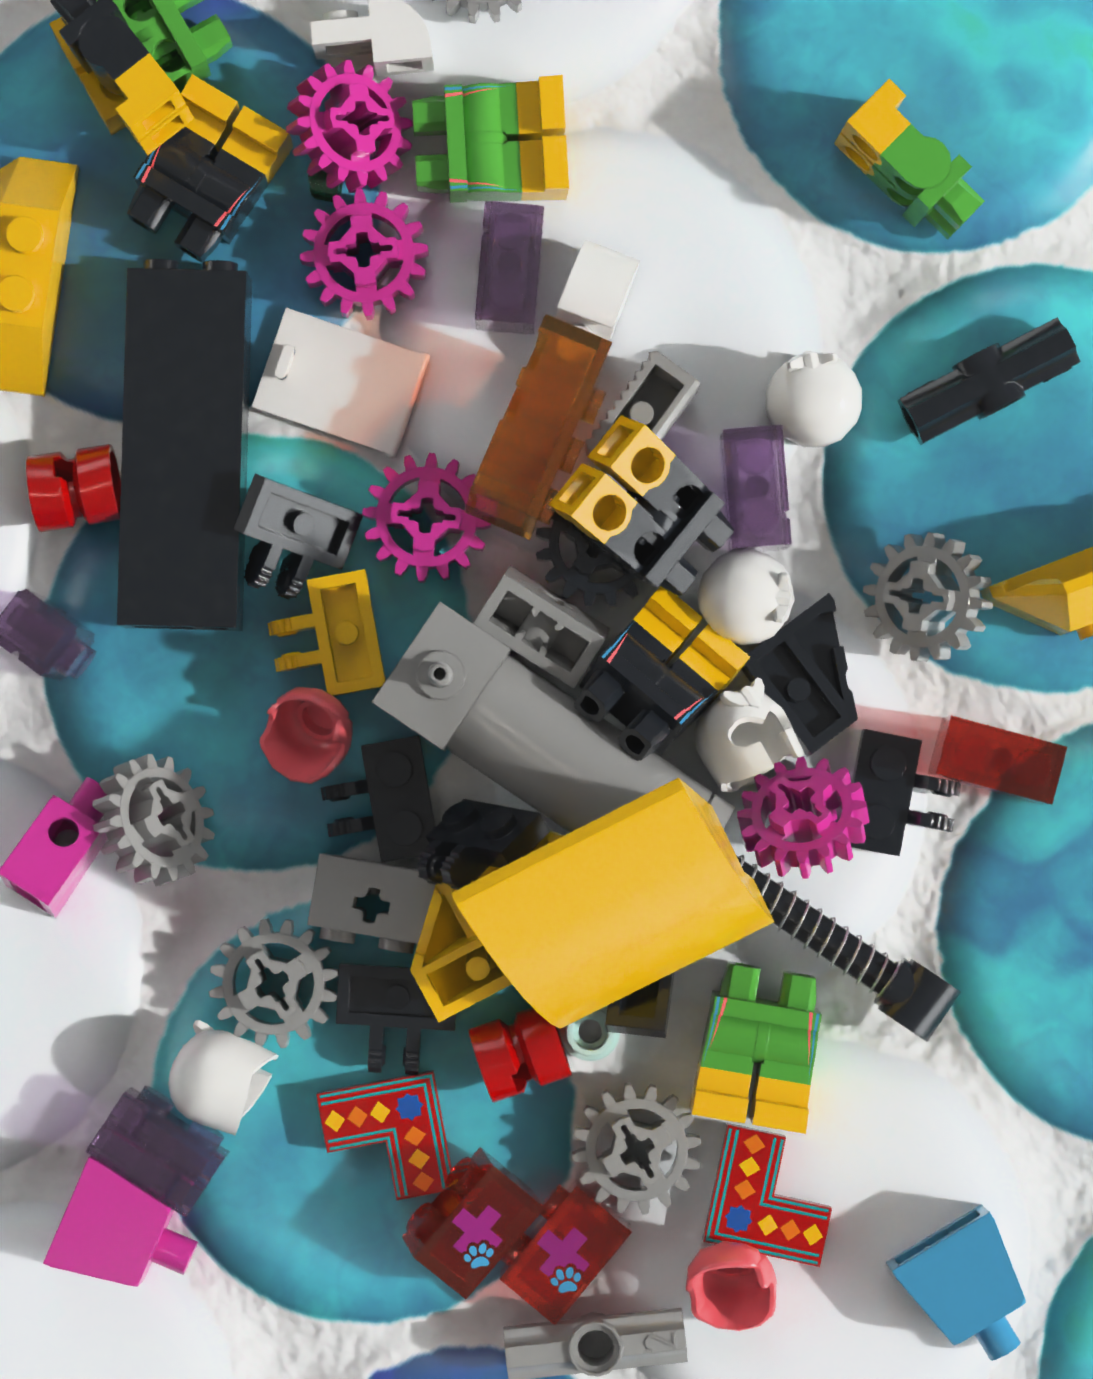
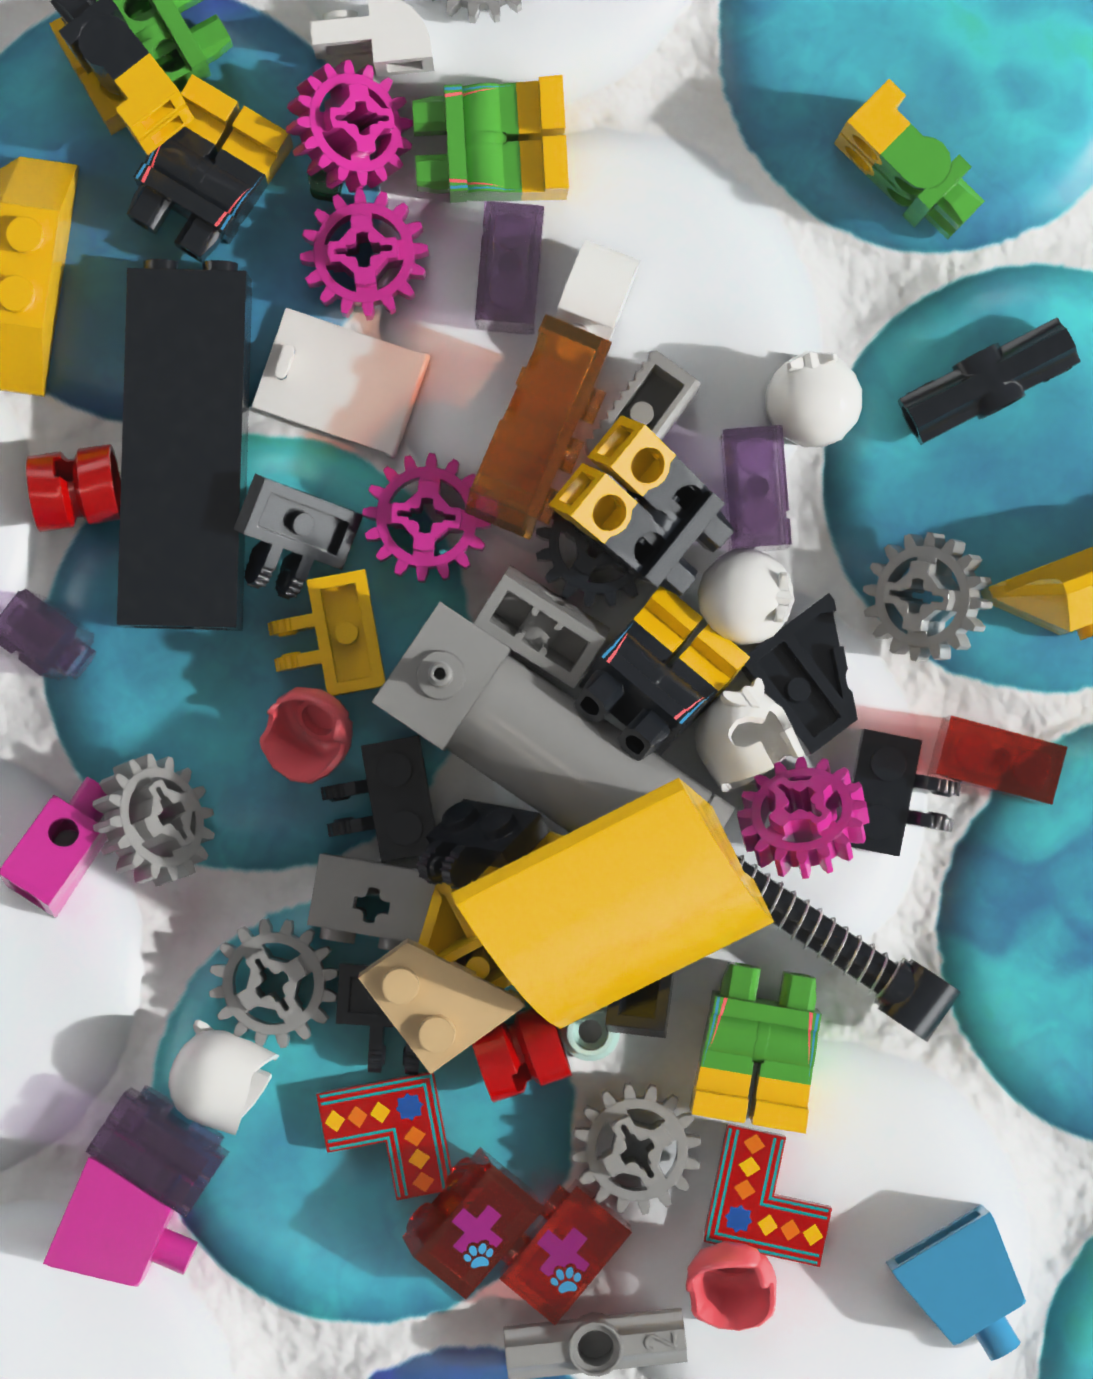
none -> tan wing [358,938,525,1074]

